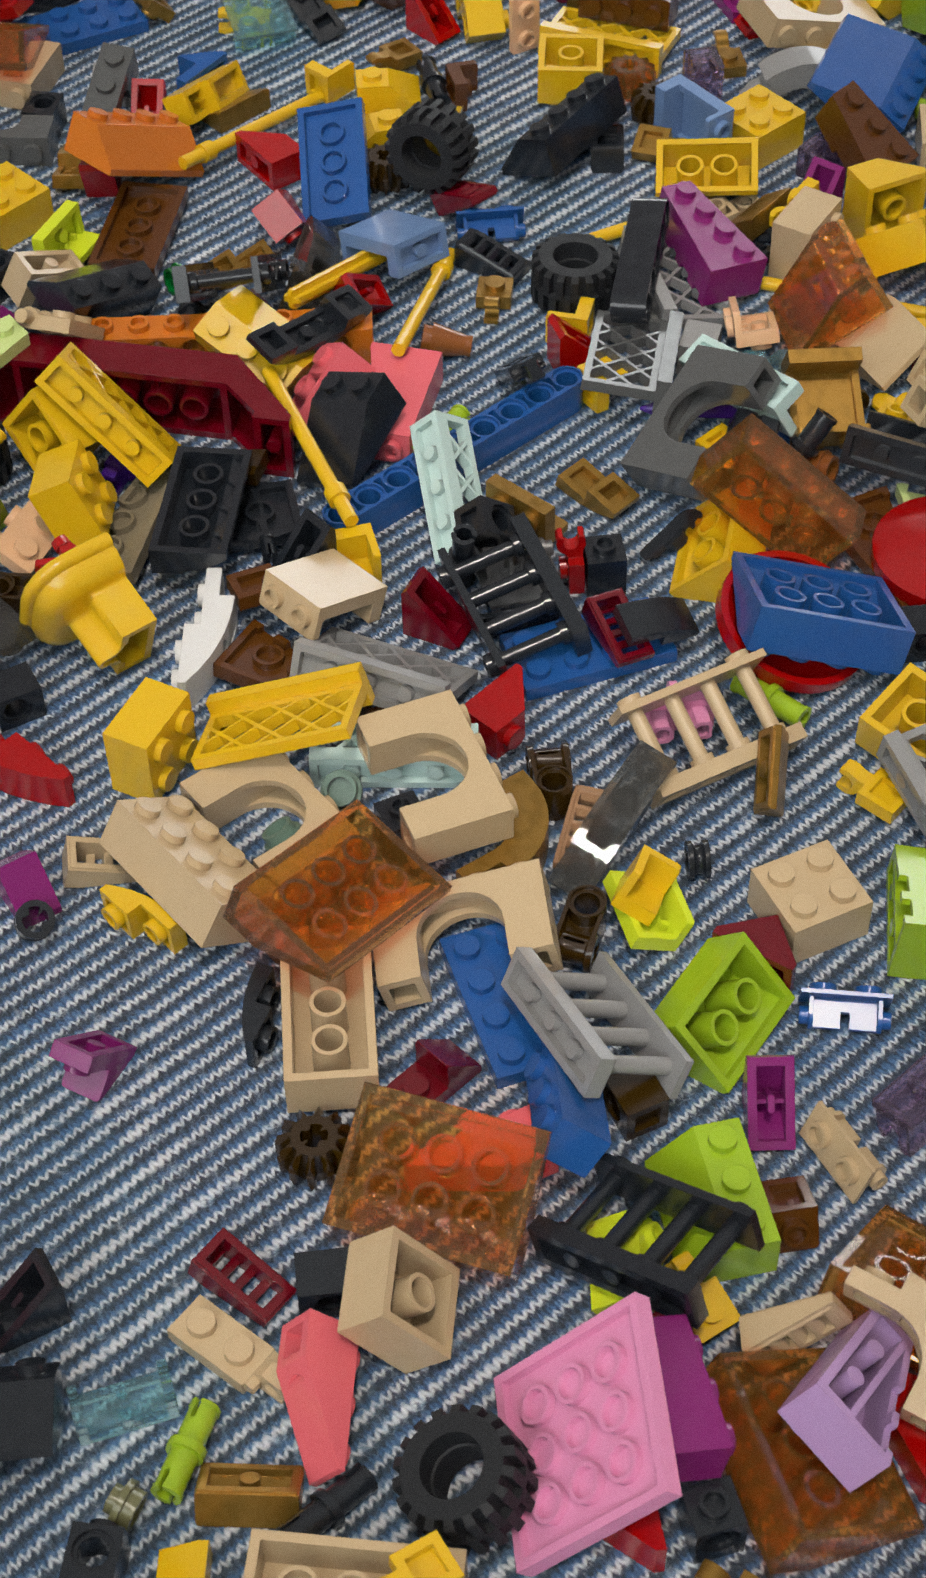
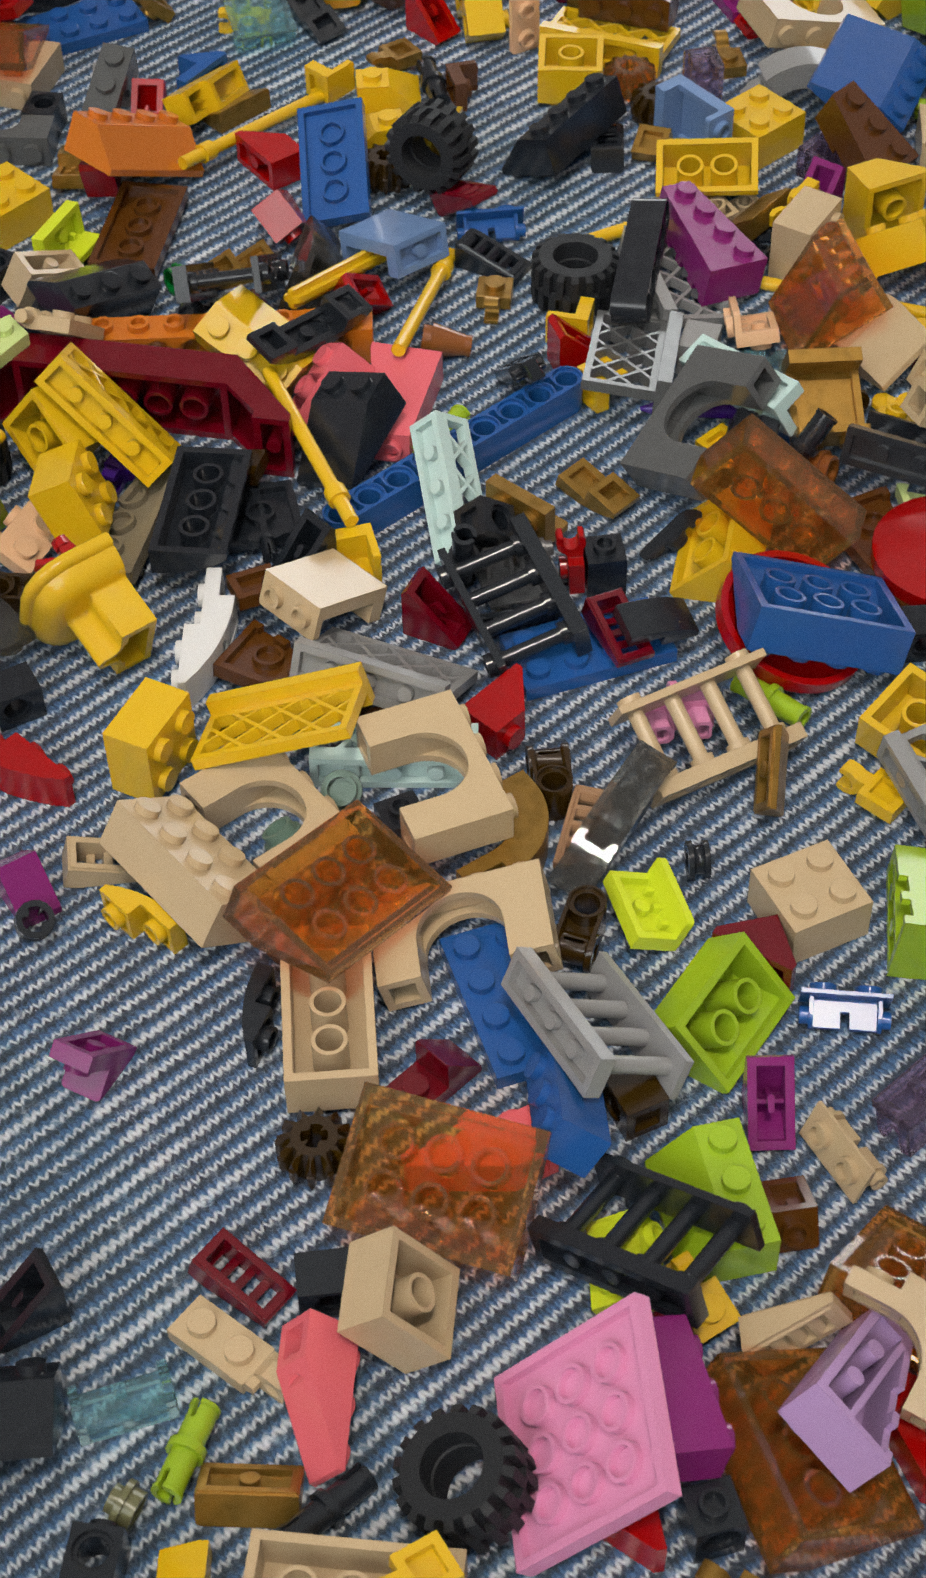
yellow panel [610,844,681,927] -> none

